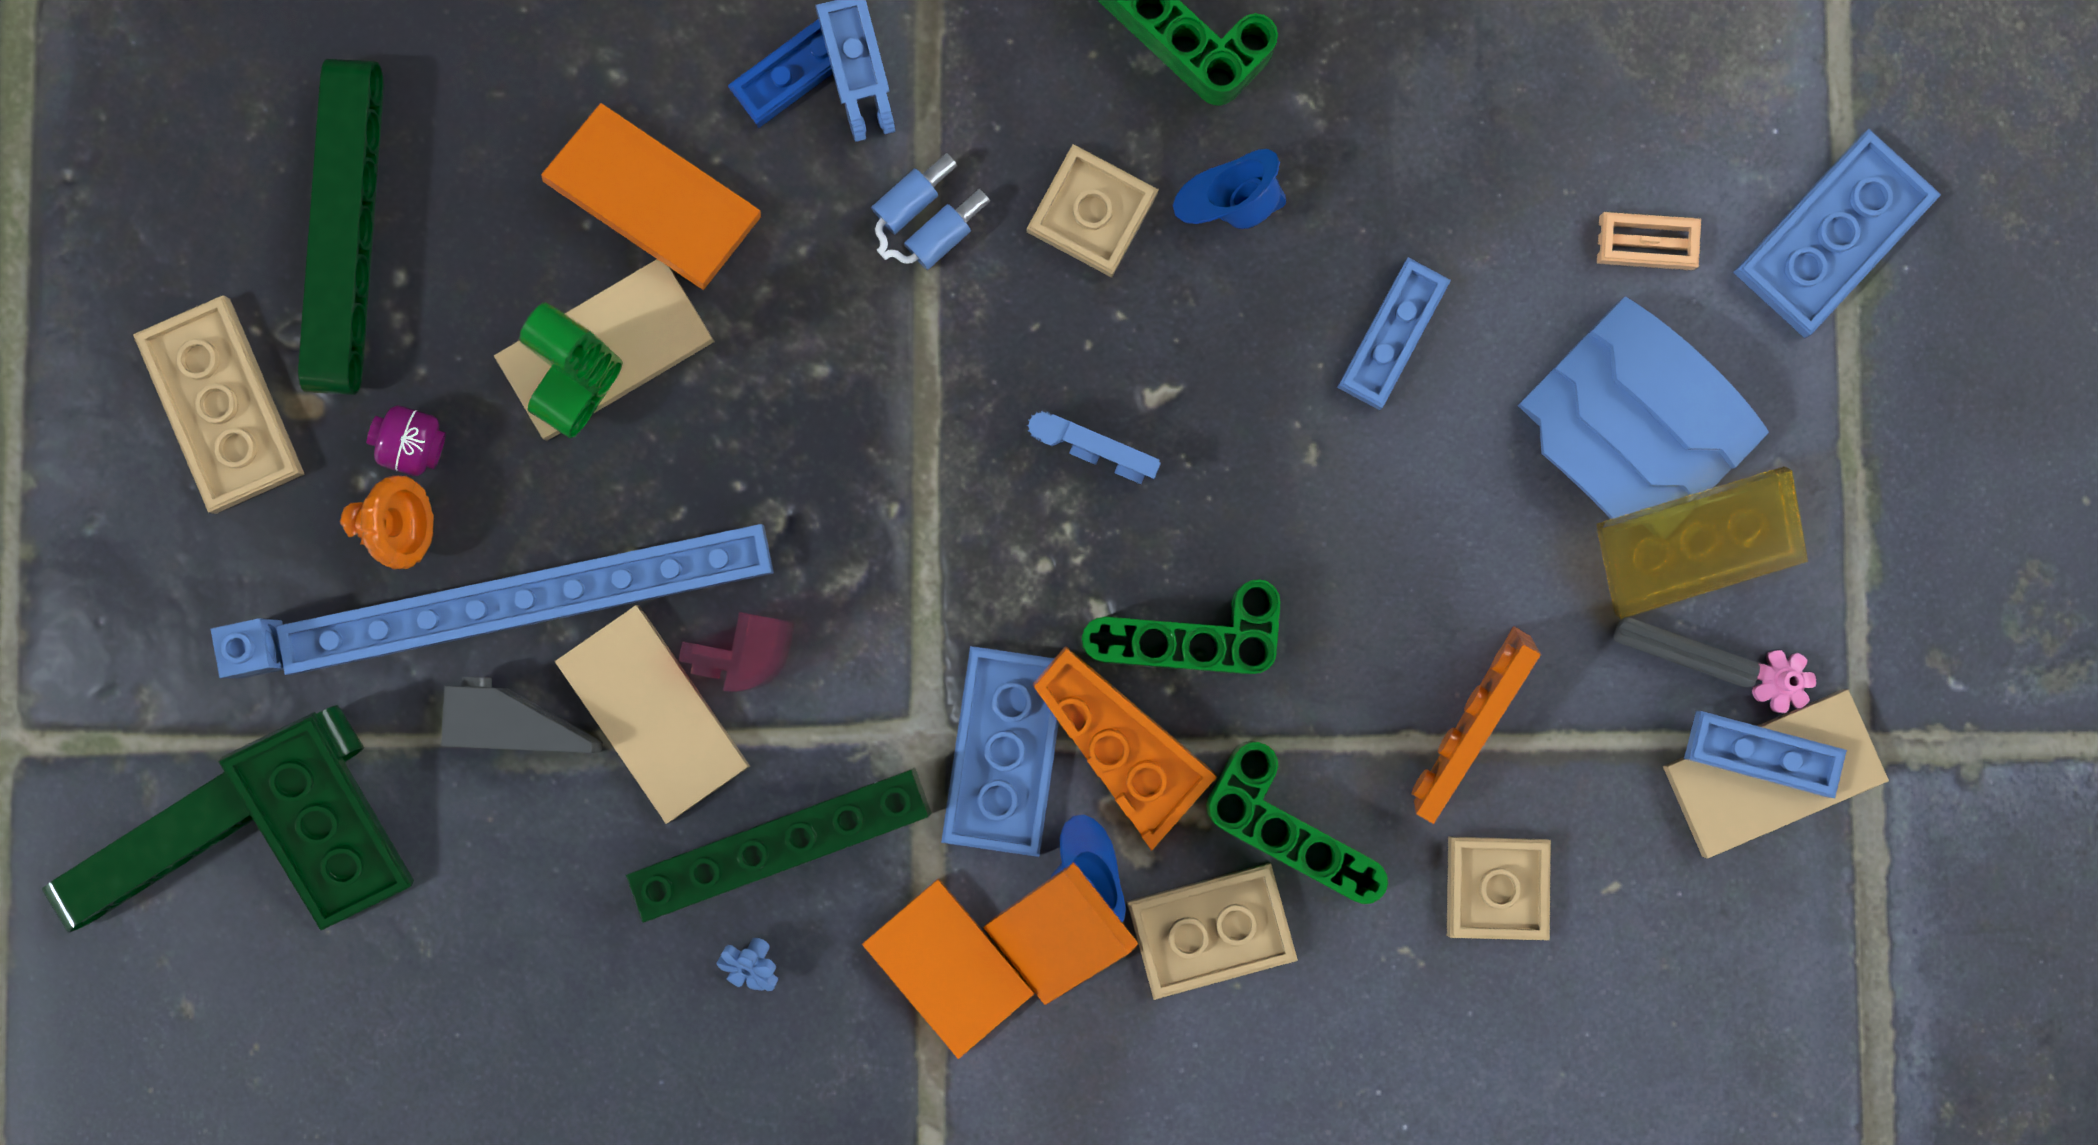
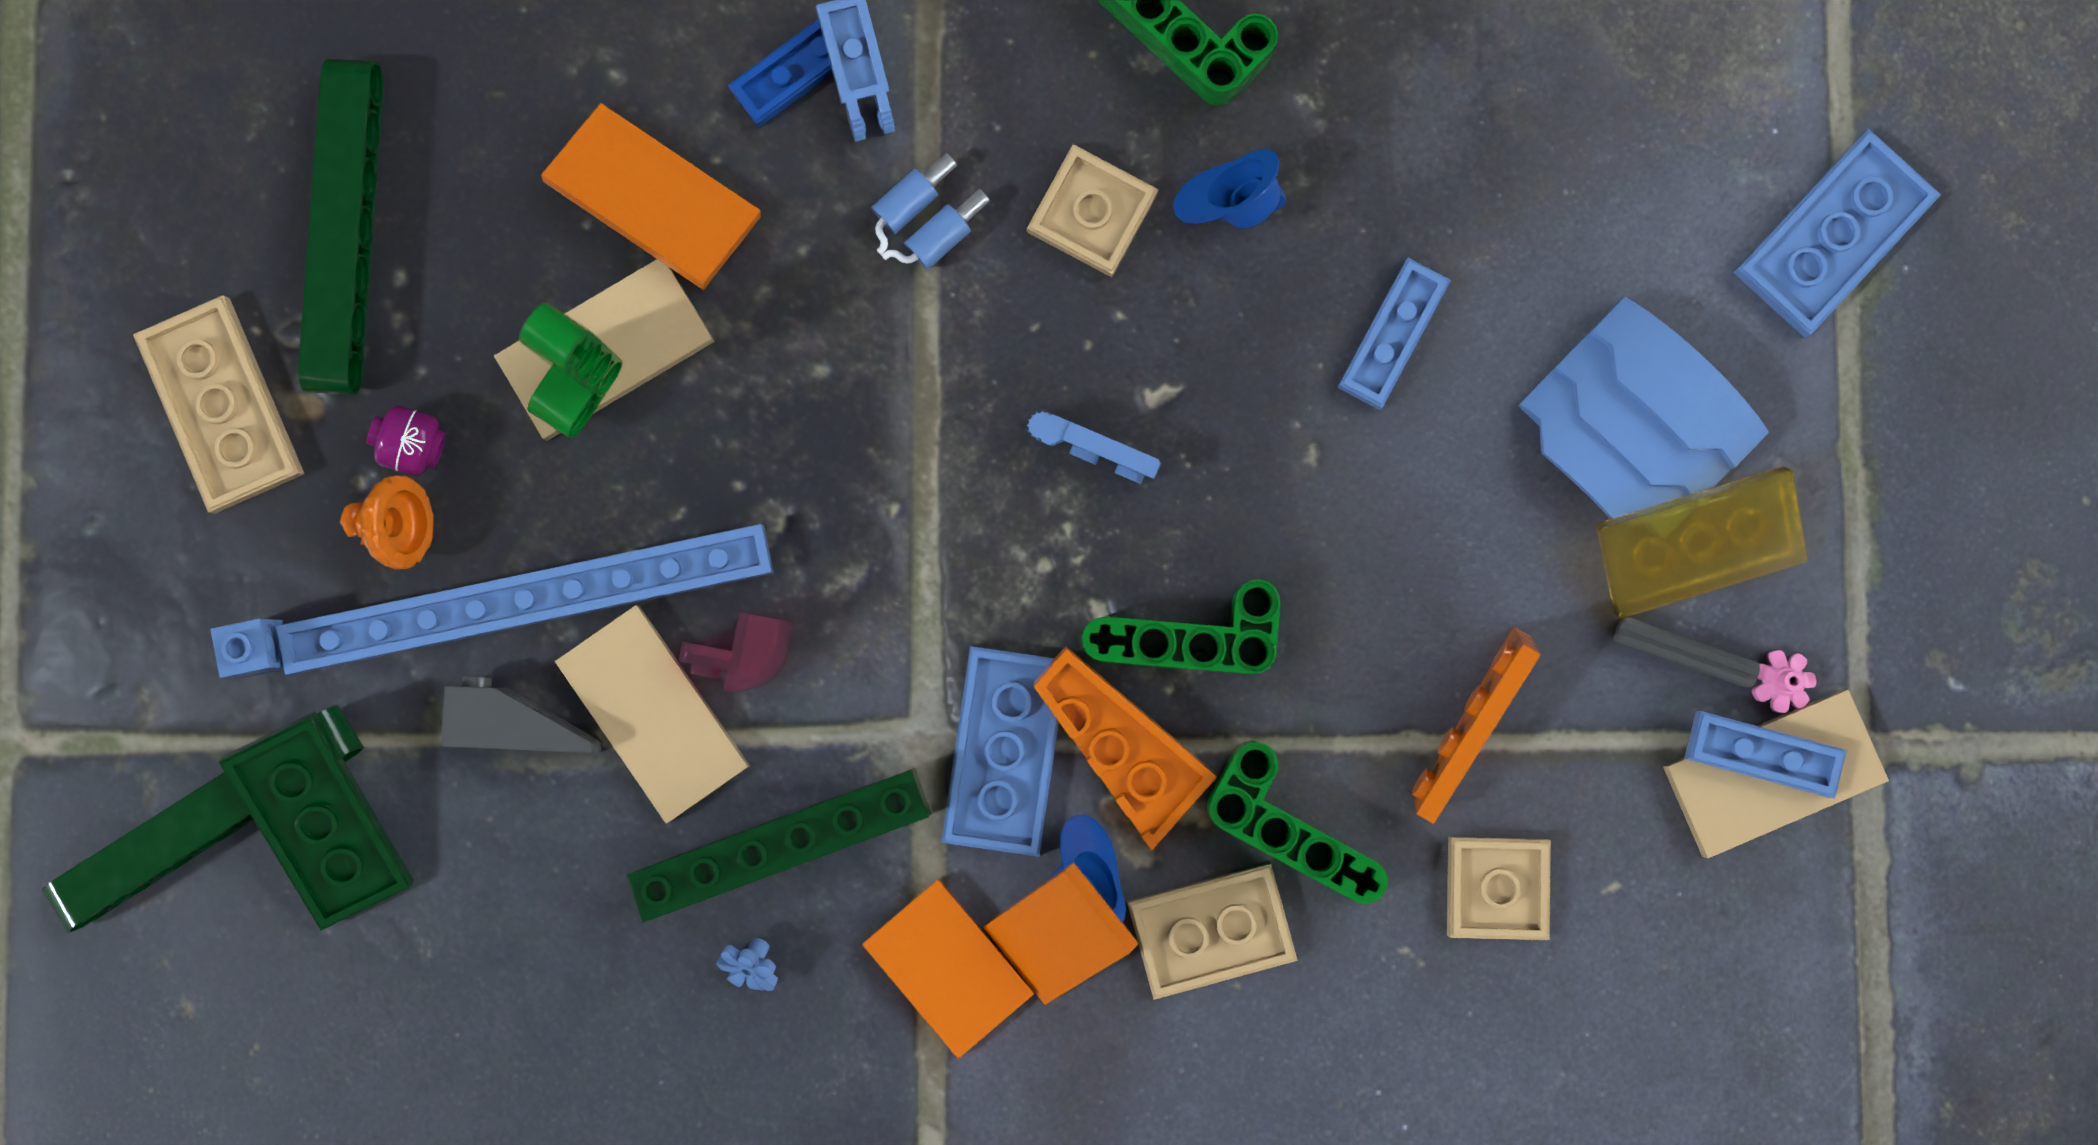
light nougat tile [1597,212,1701,270] -> none

